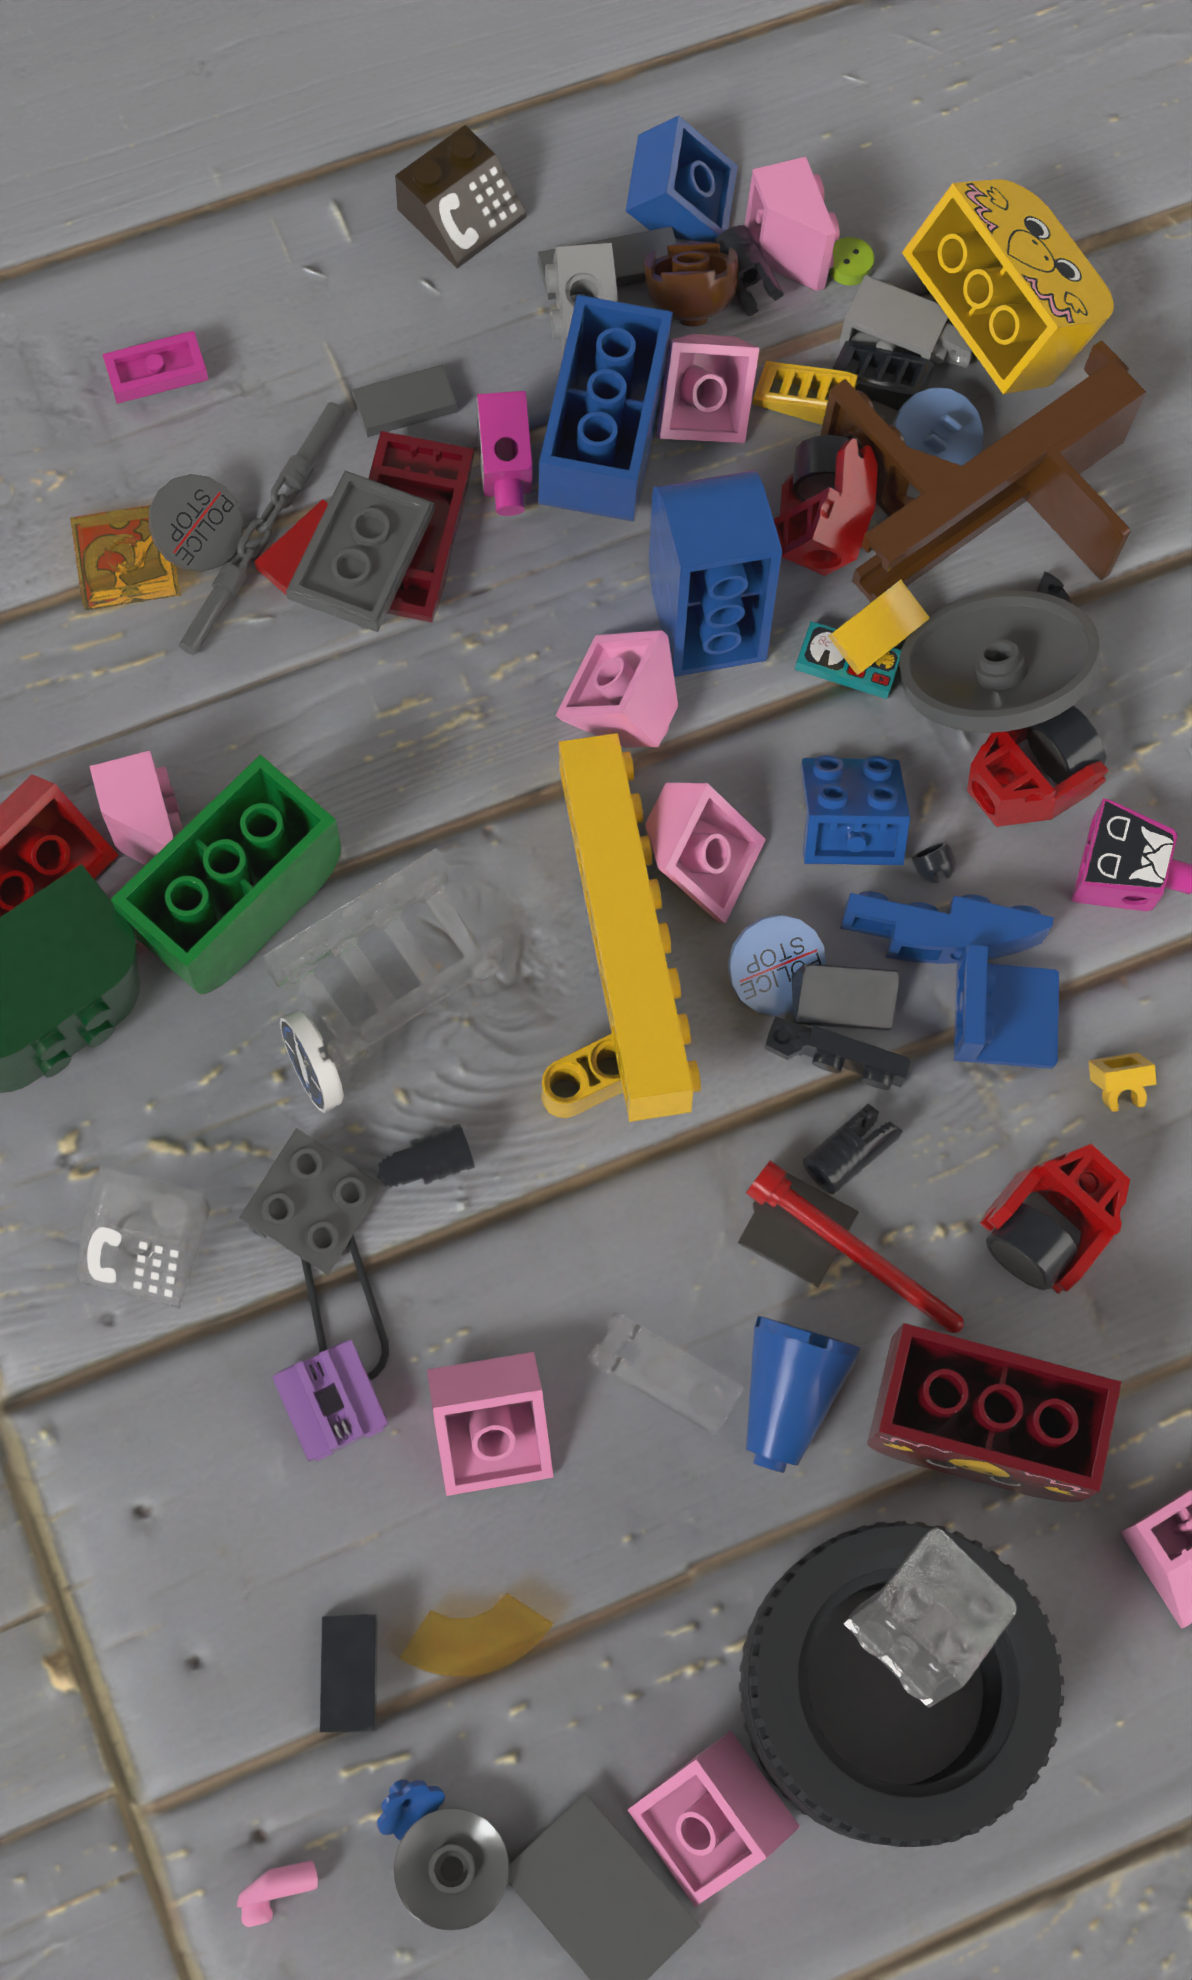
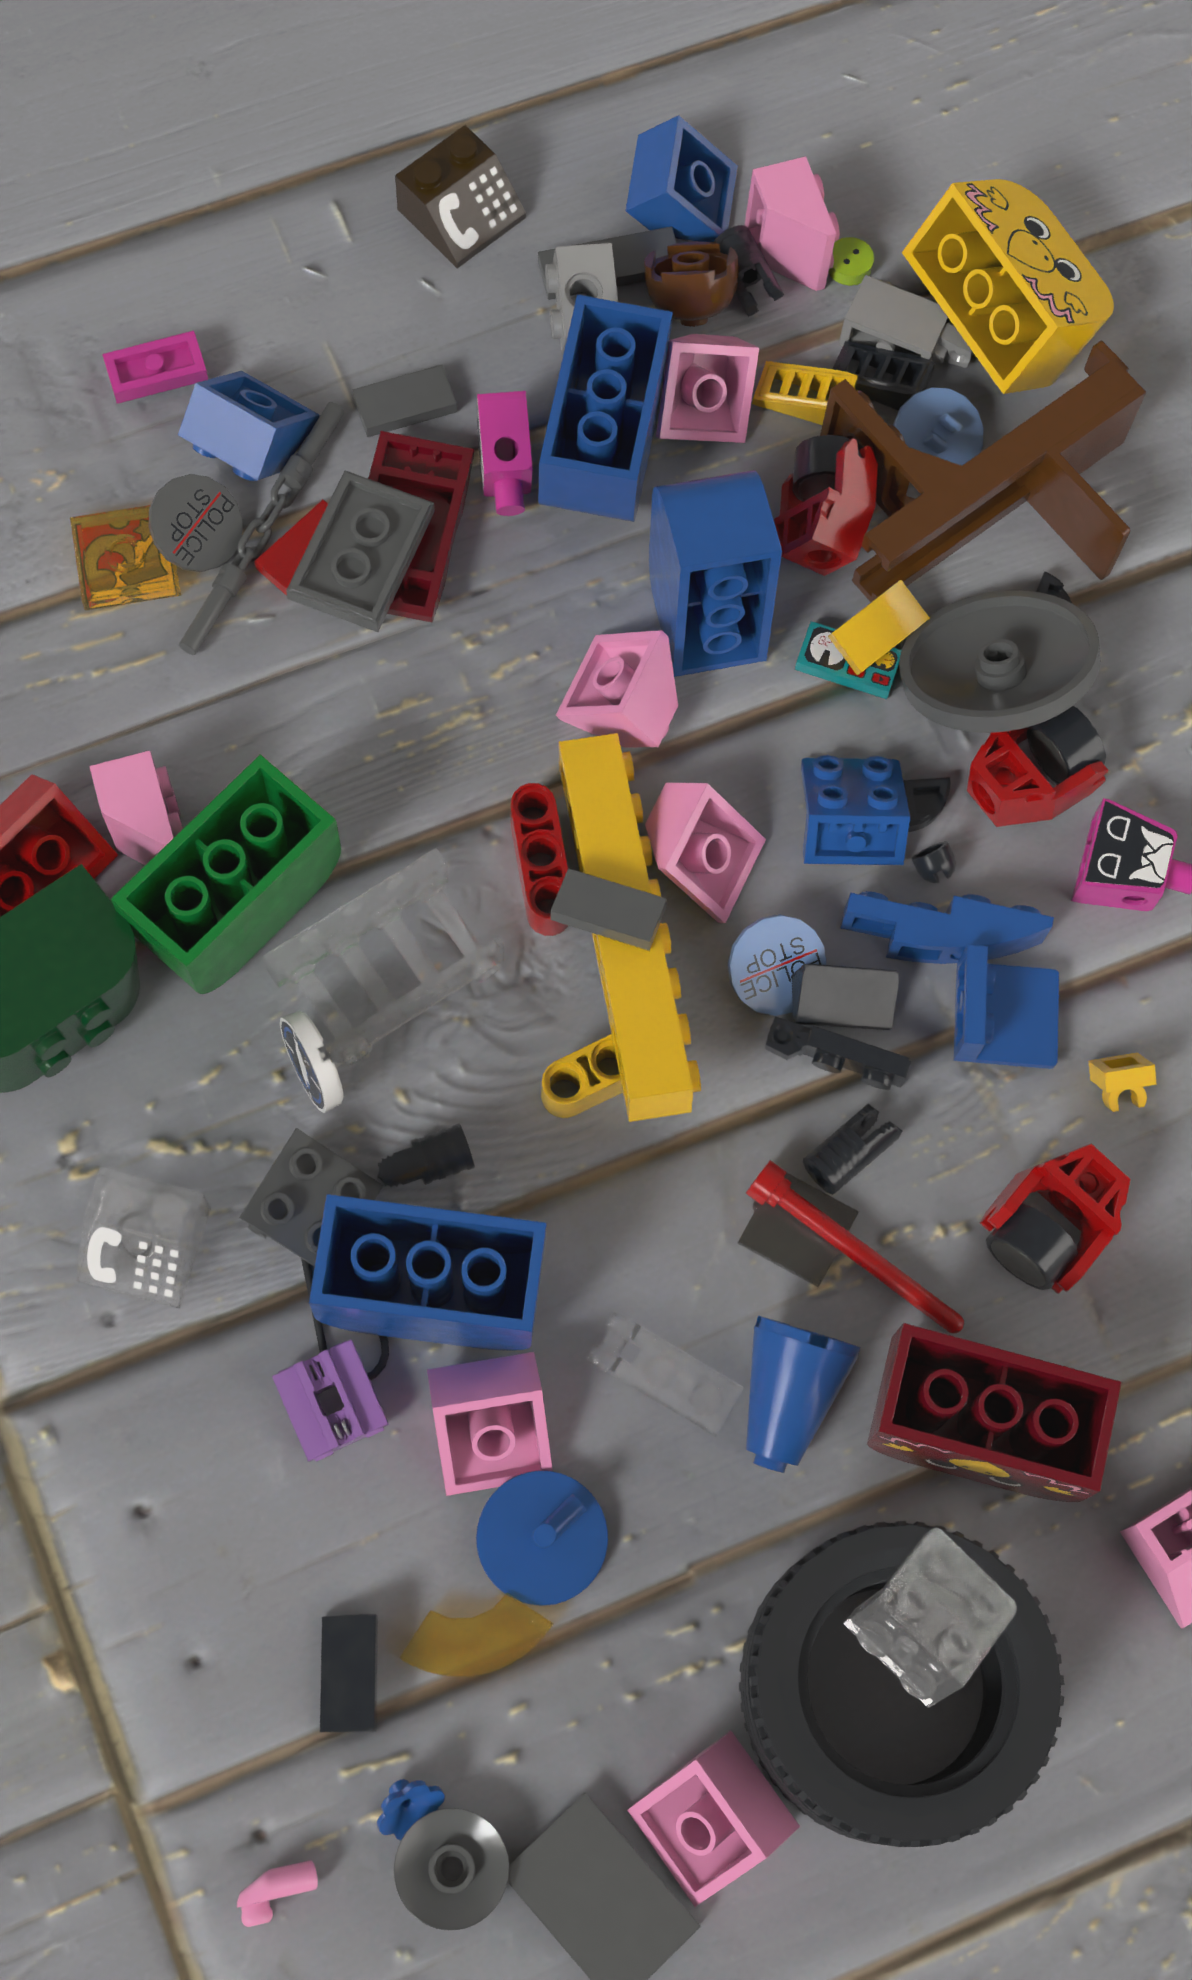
none -> slope [178,371,320,481]
none -> blue brick [309,1194,547,1351]
none -> blue shield [476,1471,608,1606]
none -> red beam [511,783,568,936]
none -> dark grey tile [551,868,667,951]
none -> black tile [903,777,951,832]

